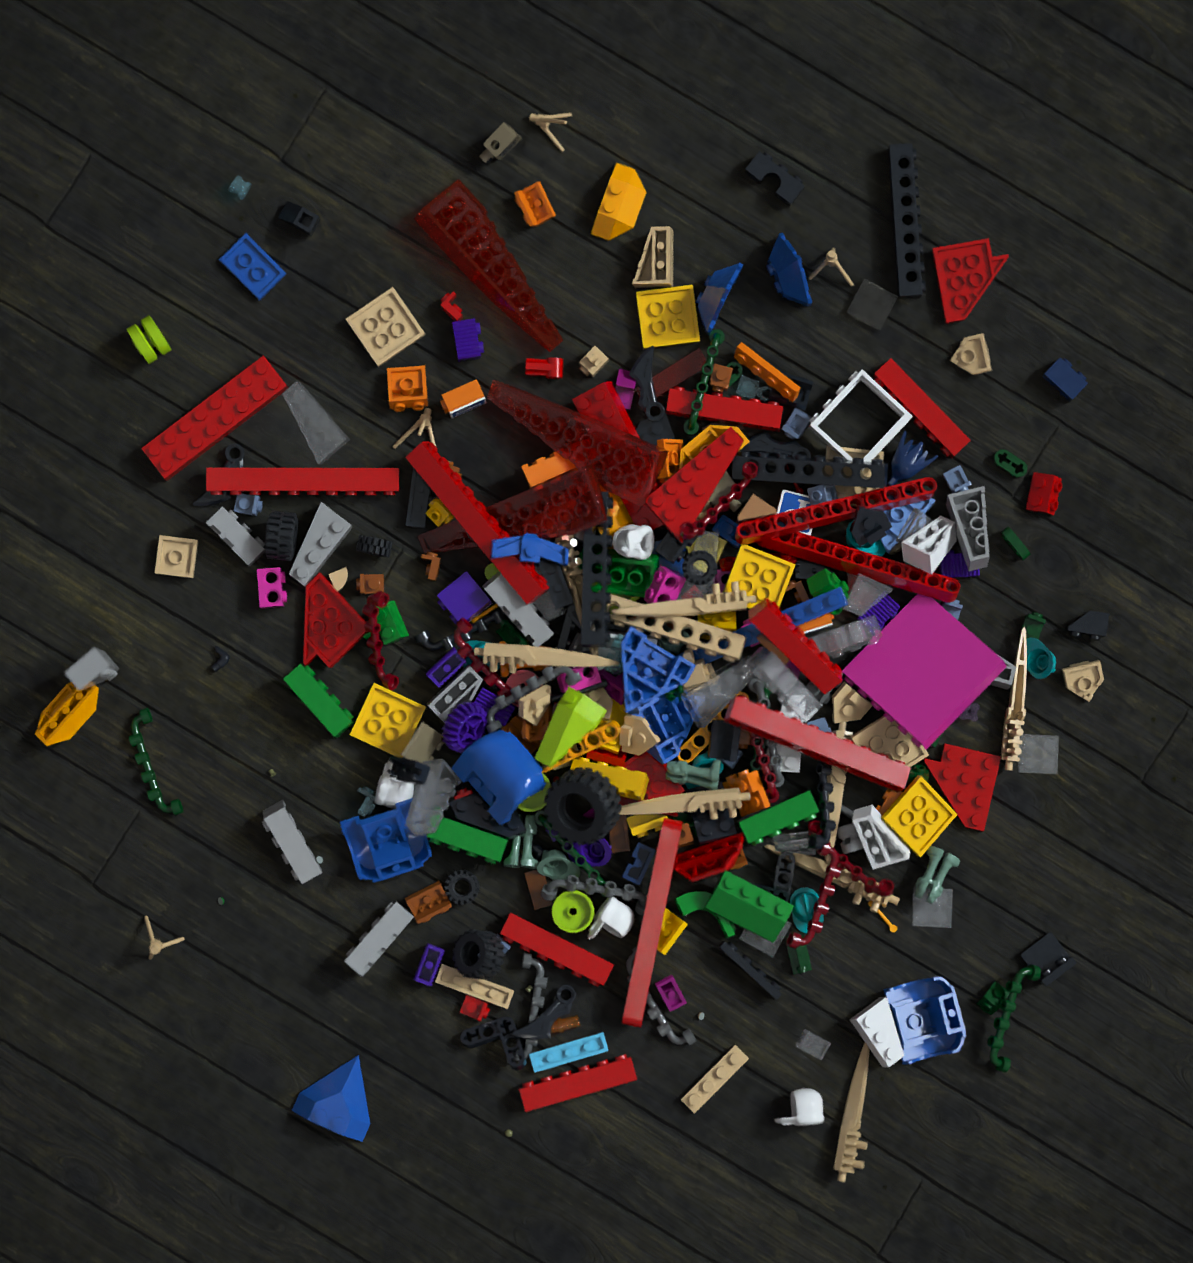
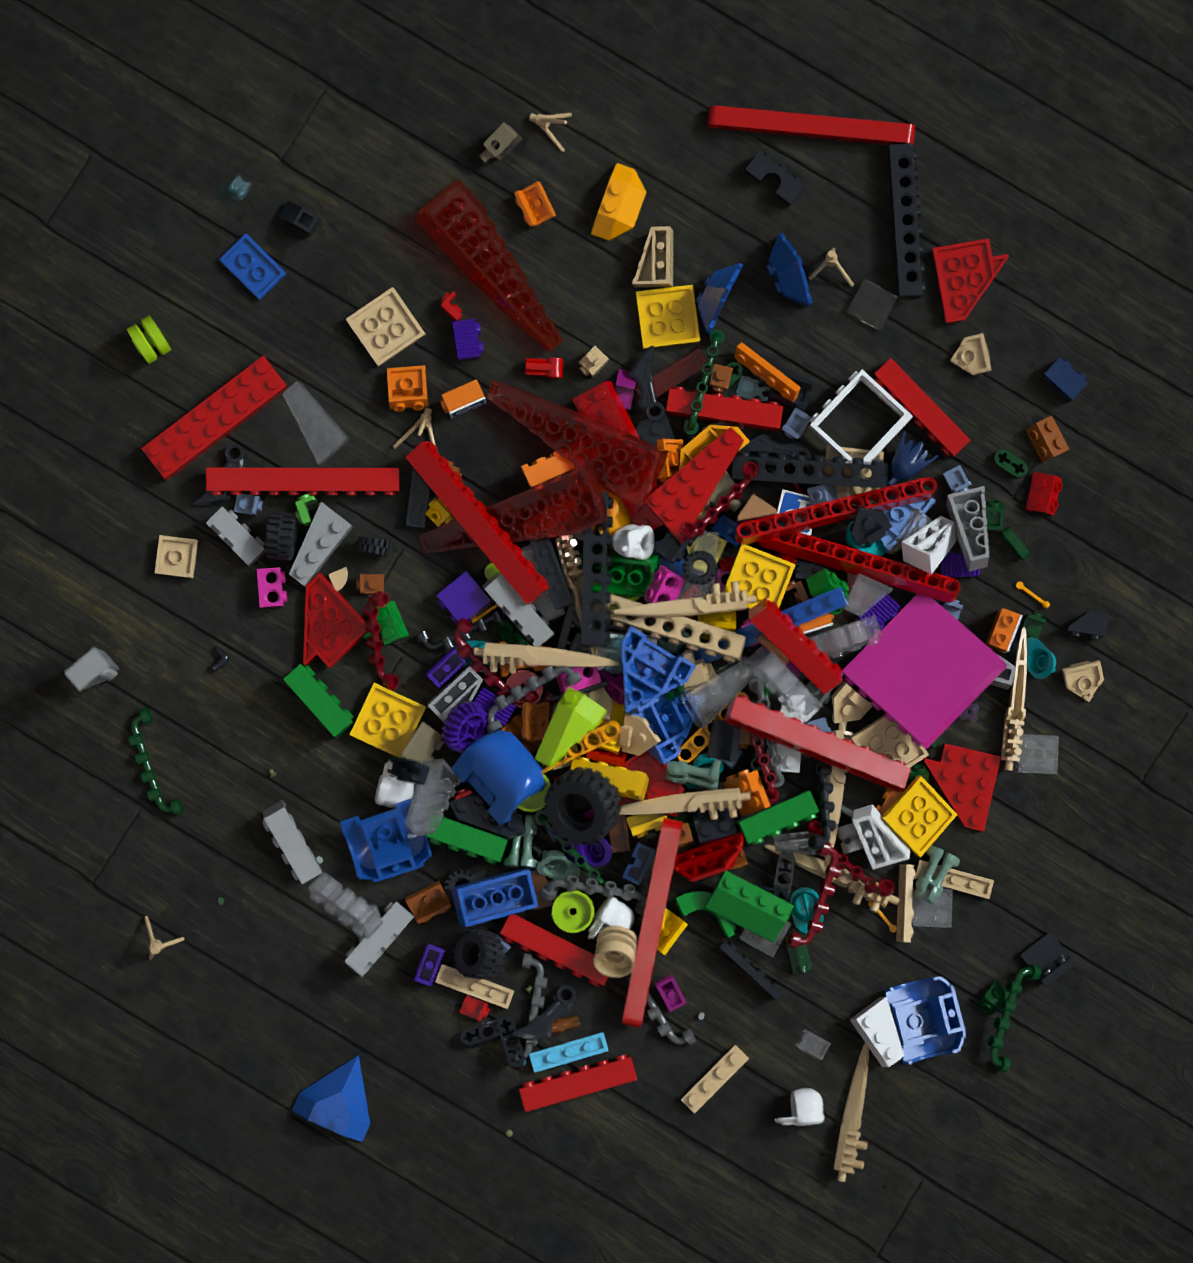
light orange wedge [35,682,99,746] -> none
clear light blue bracket [357,786,376,817] -> none
dark orange bracket [421,552,441,582] -> none
blue plate [490,533,569,567] -> none
tan plate [519,684,551,726] -> none
none -> bright green bracket [295,494,317,527]
none -> clear wedge [308,872,383,940]
none -> blue brick [451,868,538,927]
none -> tan wheel [594,926,637,978]
none -> red beam [707,106,915,146]
none -> tan plate [896,864,915,942]
none -> tan plate [915,860,994,899]
none -> dark green bracket [985,499,1005,530]
none -> orange piece [985,608,1022,653]
none -> light orange hinge [1016,582,1050,609]
none -> dark orange bracket [1026,416,1069,463]

